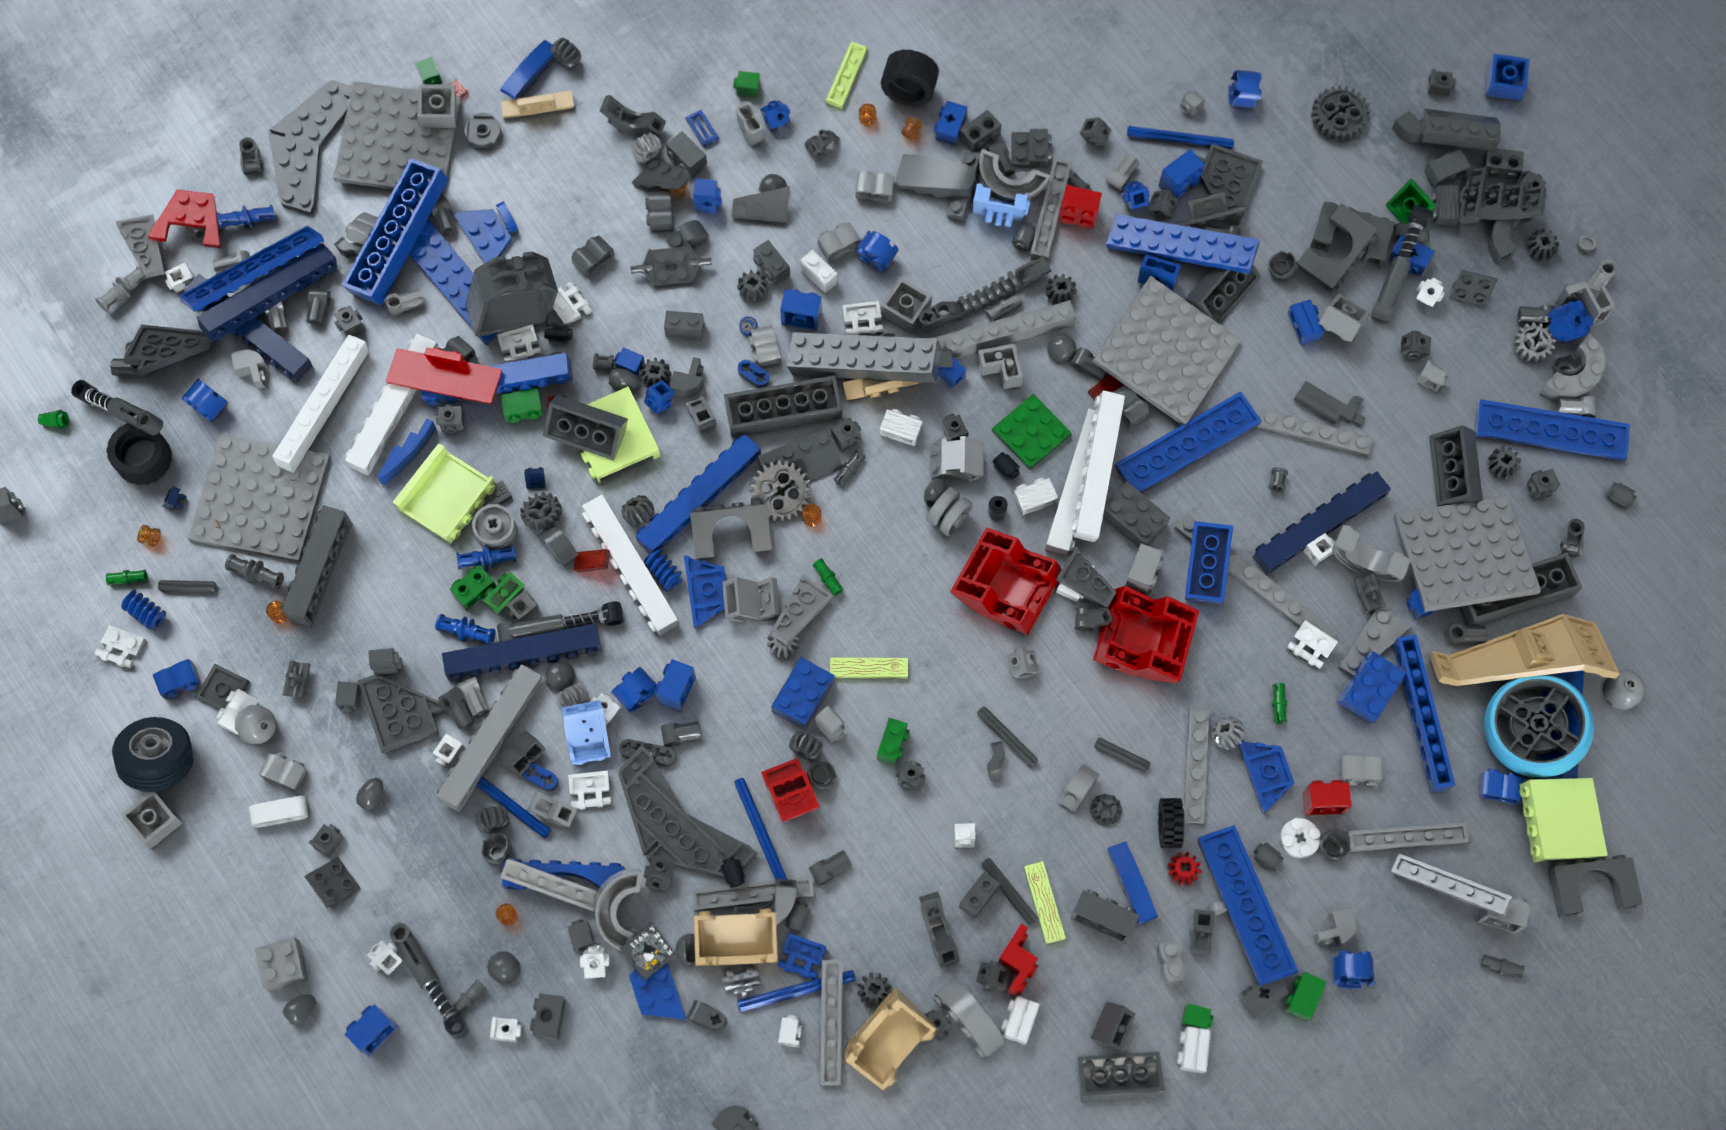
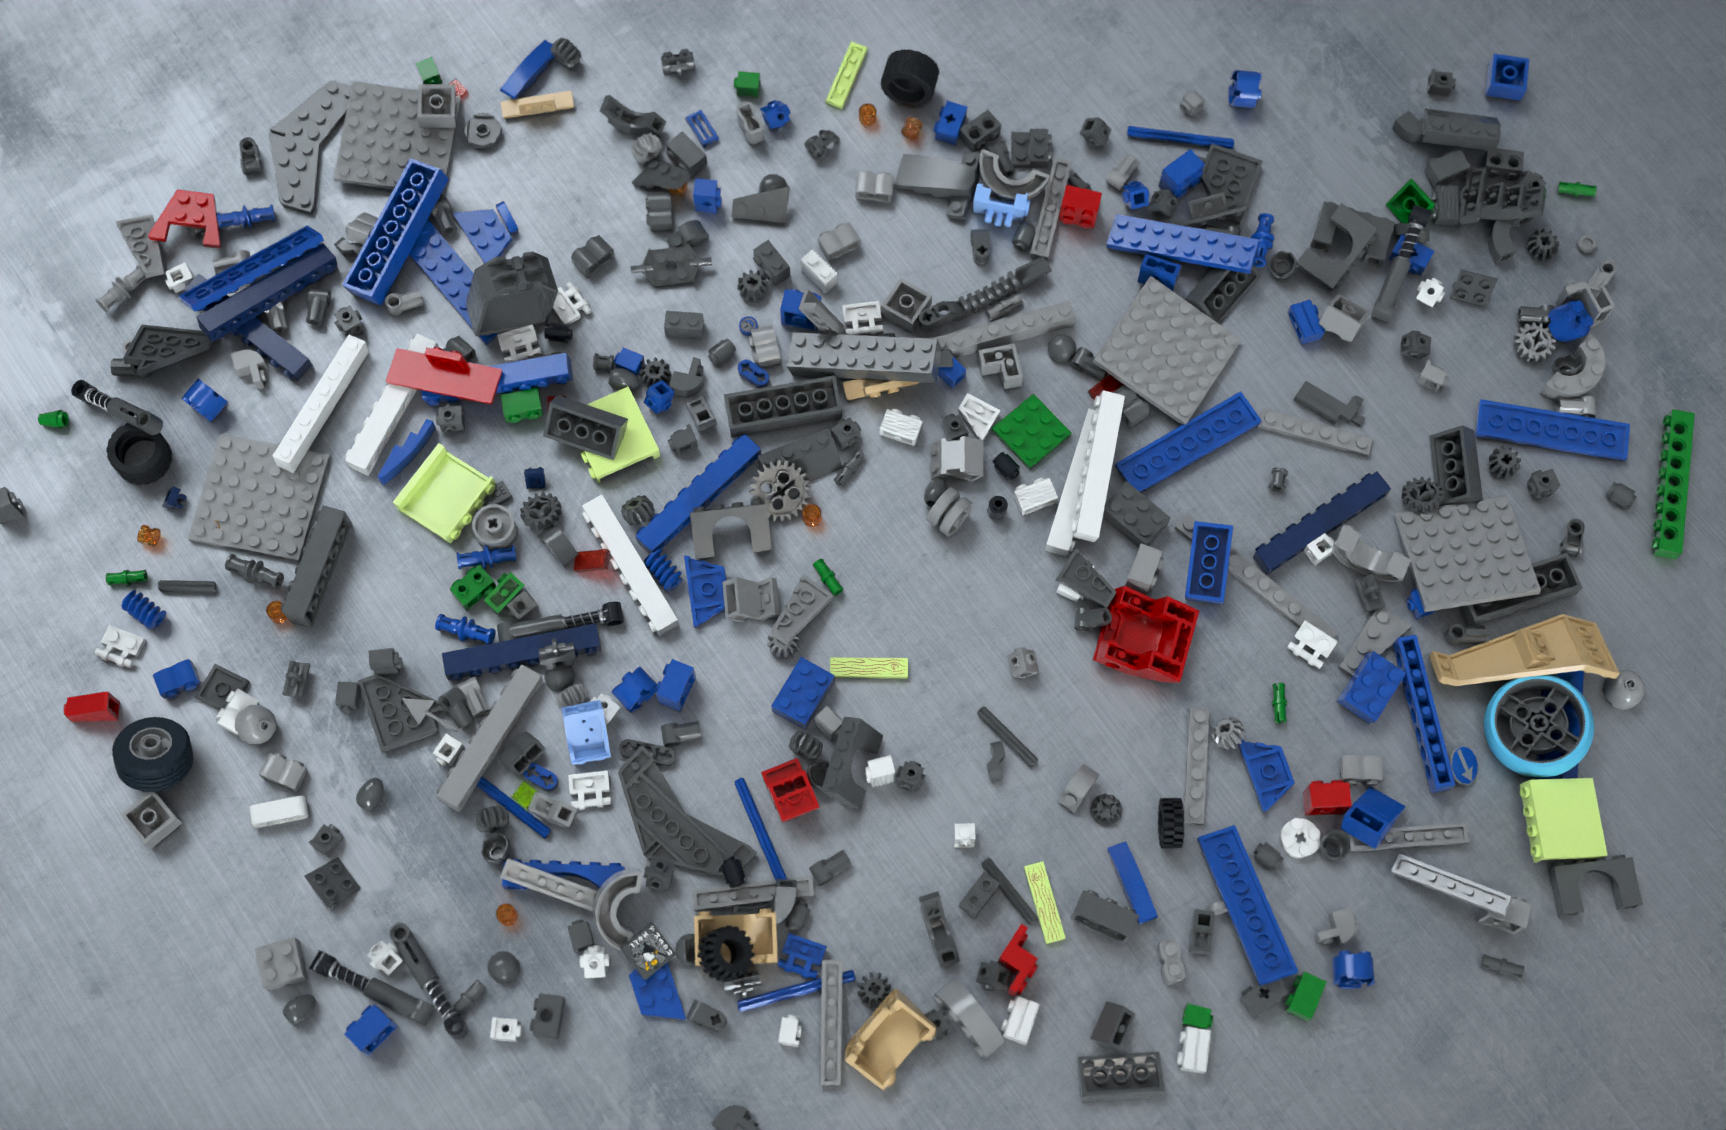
blue brick [856,230,899,272] -> none
green brick [877,718,910,765] -> none
red slope [950,527,1062,635] -> none
dark grey gear [1045,273,1077,304] -> none
dark grey axle [1094,738,1150,772] -> none
red gear [1167,852,1202,886] -> none
dark grey gear [1311,85,1371,141] -> none
blue brick [1479,769,1524,804] -> none
none -> red slope [63,691,120,722]
none -> piece [309,950,435,1025]
none -> light grey piece [402,698,458,732]
none -> clear neon green tile [511,781,539,809]
none -> dark grey hips [539,638,576,670]
none -> dark grey hips [661,49,695,76]
none -> dark grey brick [667,424,698,455]
none -> black tyre [697,925,754,980]
none -> dark grey brick [708,338,736,365]
none -> light grey panel [799,290,848,335]
none -> dark grey arch [821,716,883,809]
none -> white brick [864,755,895,788]
none -> white wing [958,393,1000,441]
none -> dark grey piece [971,229,990,266]
none -> blue piece [1250,213,1274,268]
none -> blue slope [1341,787,1406,849]
none -> dark grey gear [1401,477,1444,514]
none -> blue piece [1449,746,1478,785]
none -> green pin [1557,181,1597,197]
none -> green brick [1651,409,1695,559]

